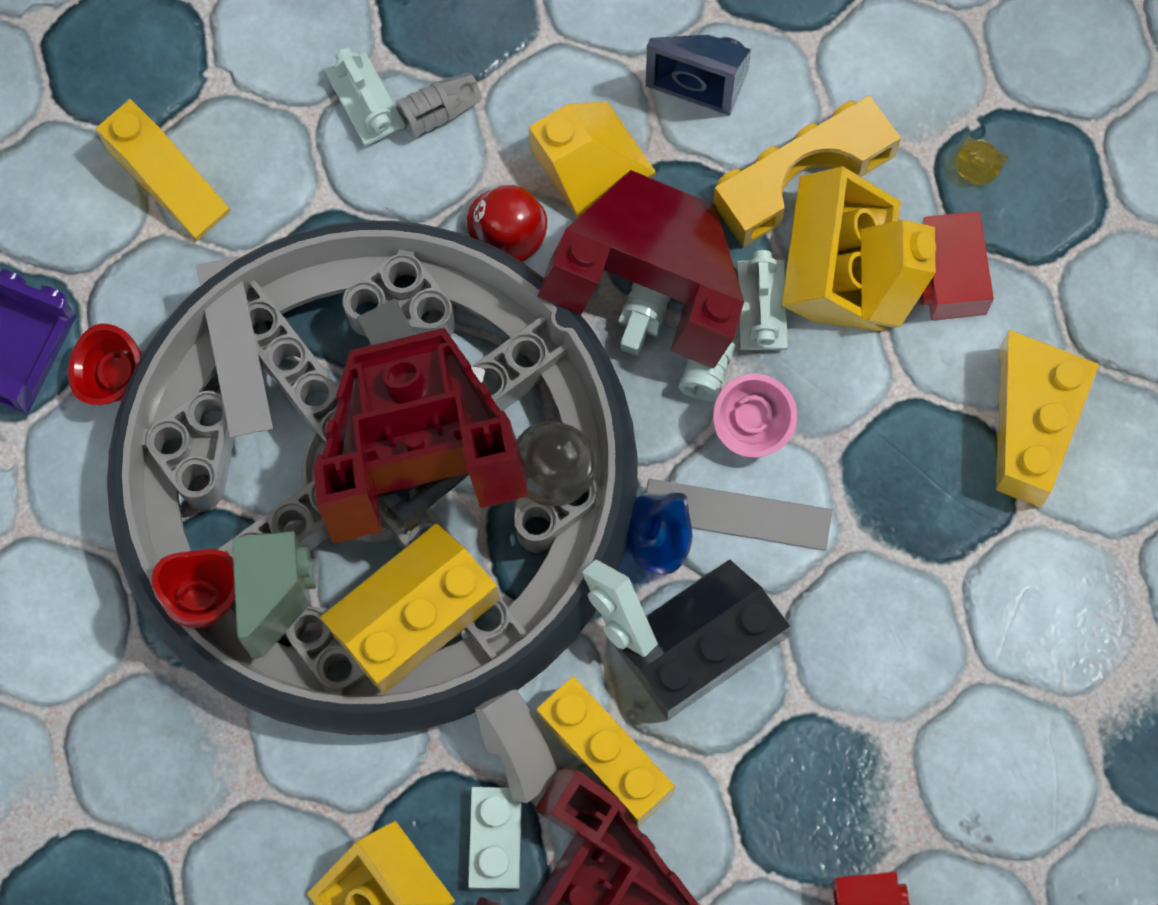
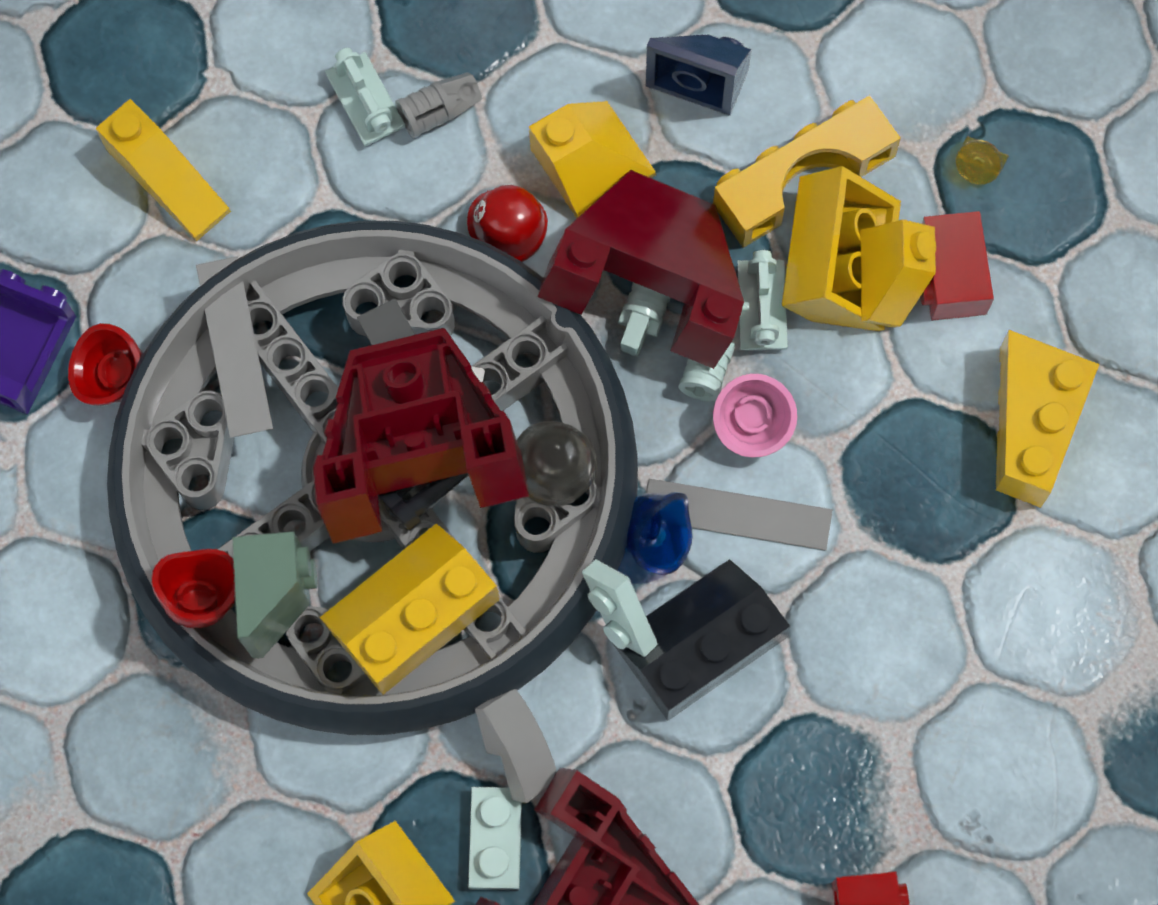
yellow arch [536,676,675,827] -> none

